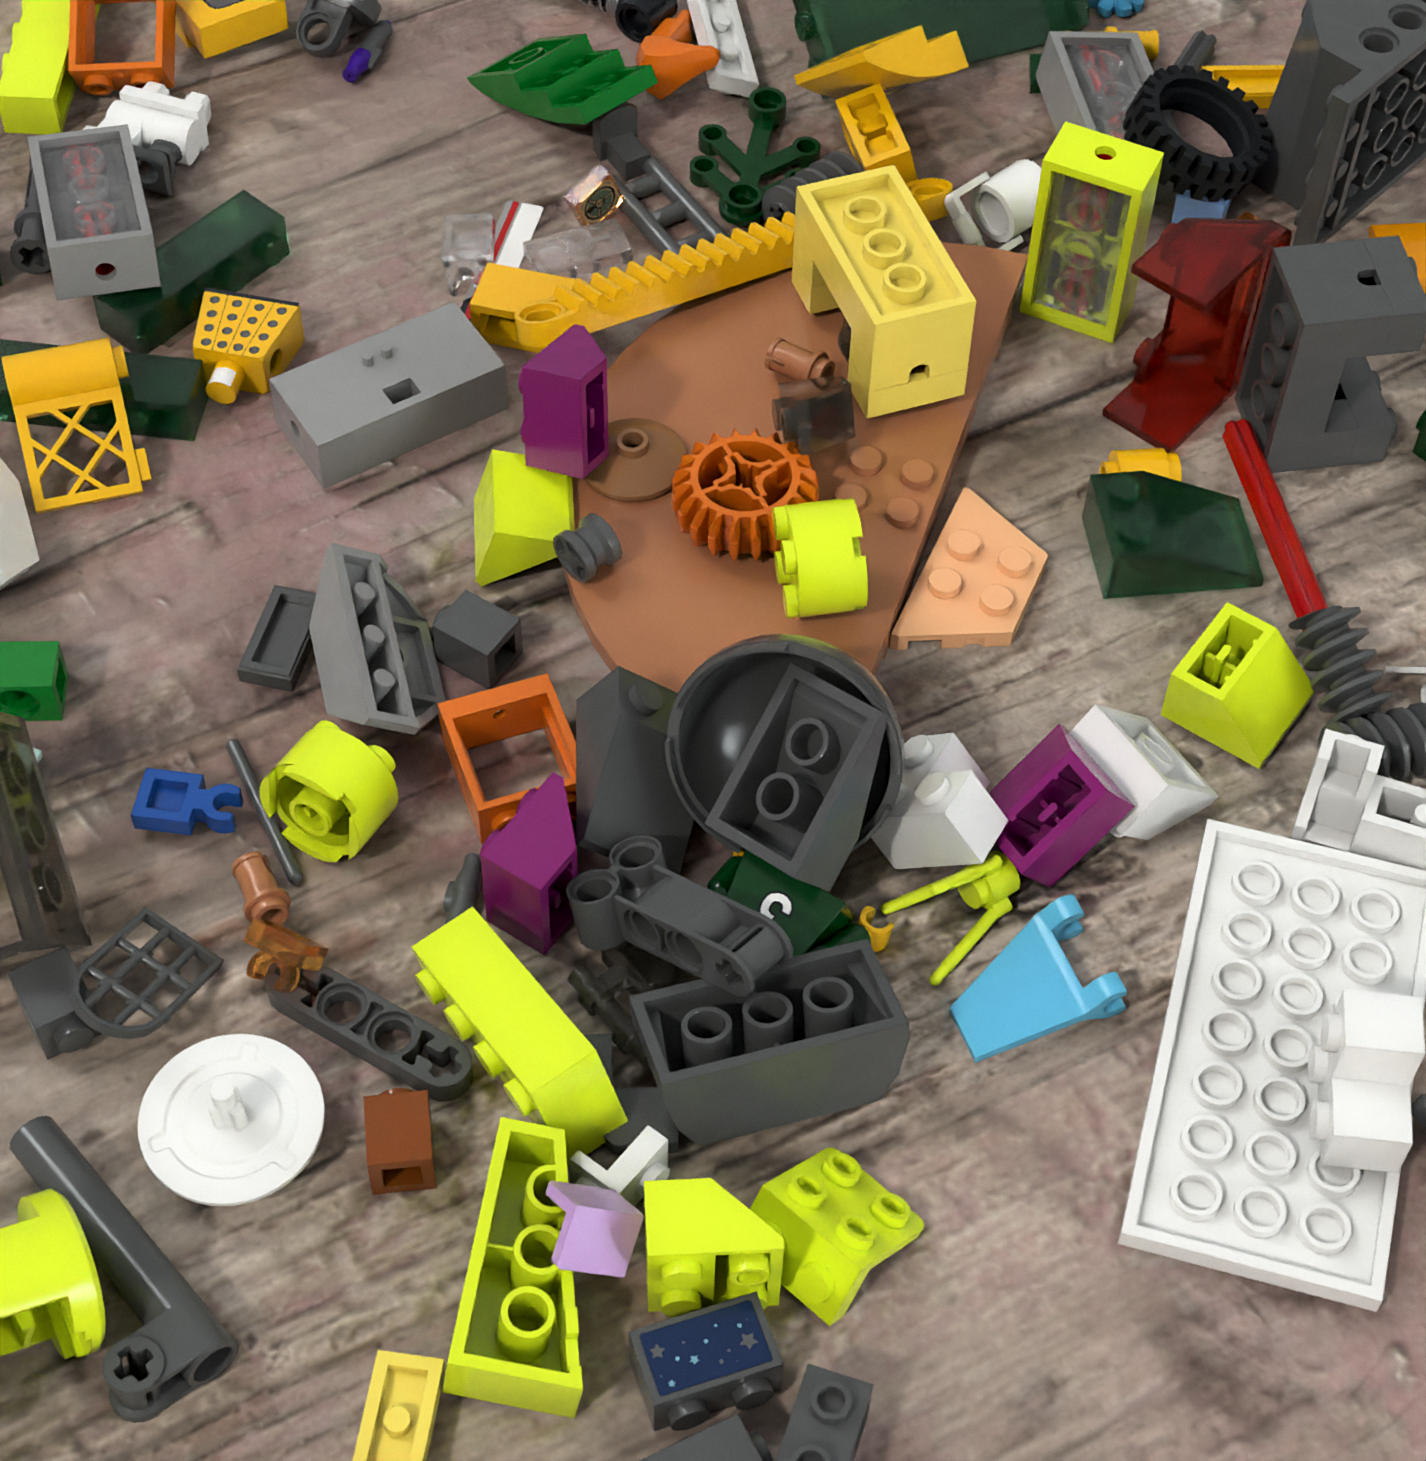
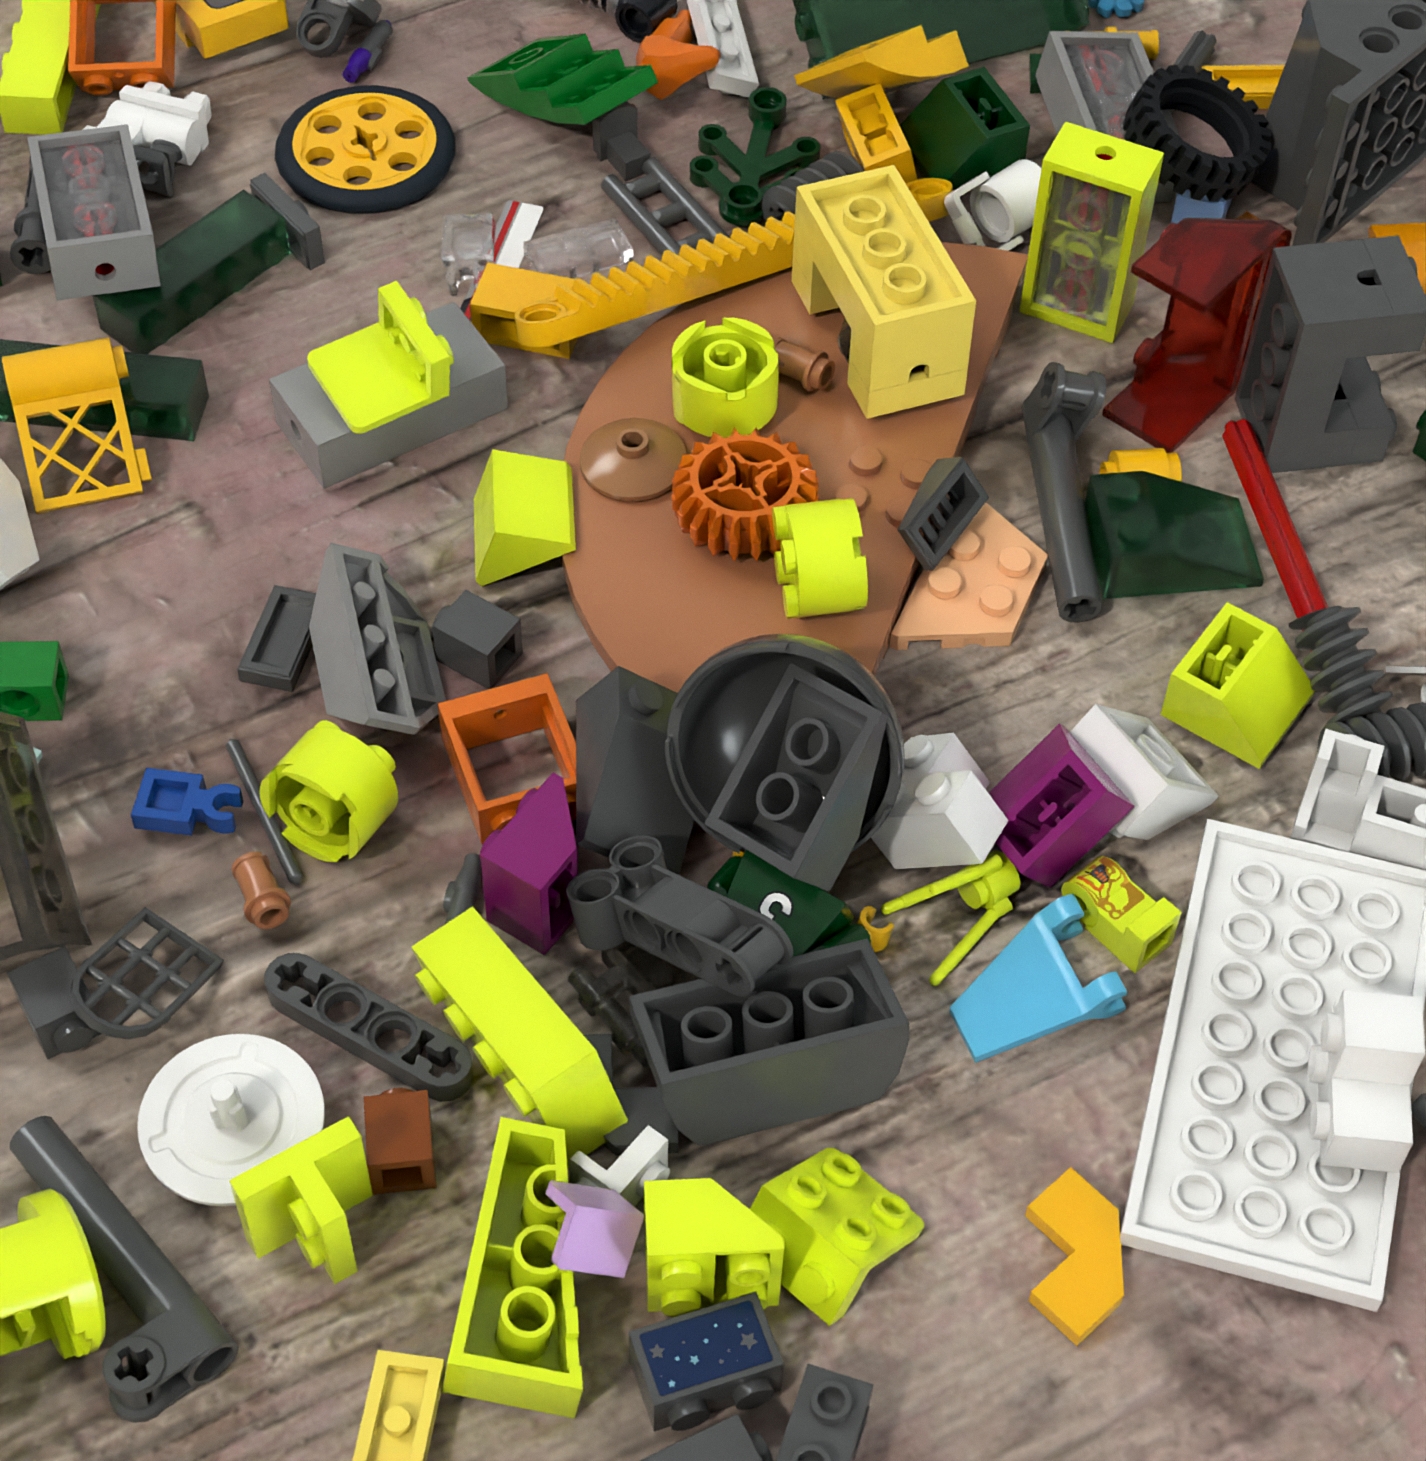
yellow torso [193,288,305,404] -> none
clear orange tile [243,919,329,993] -> none
magenta slope [518,324,609,479] -> none
dark grey wheel [553,513,622,583] -> none
tile [564,164,625,232] -> none
clear smoke slope [772,375,856,455] -> none
none -> neon yellow bracket [229,1116,373,1284]
none -> dark grey plate [250,173,325,270]
none -> wedge [275,85,456,214]
none -> neon yellow bracket [307,281,454,434]
none -> neon yellow brick [672,318,779,438]
none -> dark grey slope [898,457,989,571]
none -> dark green slope [900,67,1030,191]
none -> dark grey axle [1022,362,1106,623]
none -> yellow tile [1025,1167,1124,1346]
none -> neon yellow leg [1061,856,1182,974]

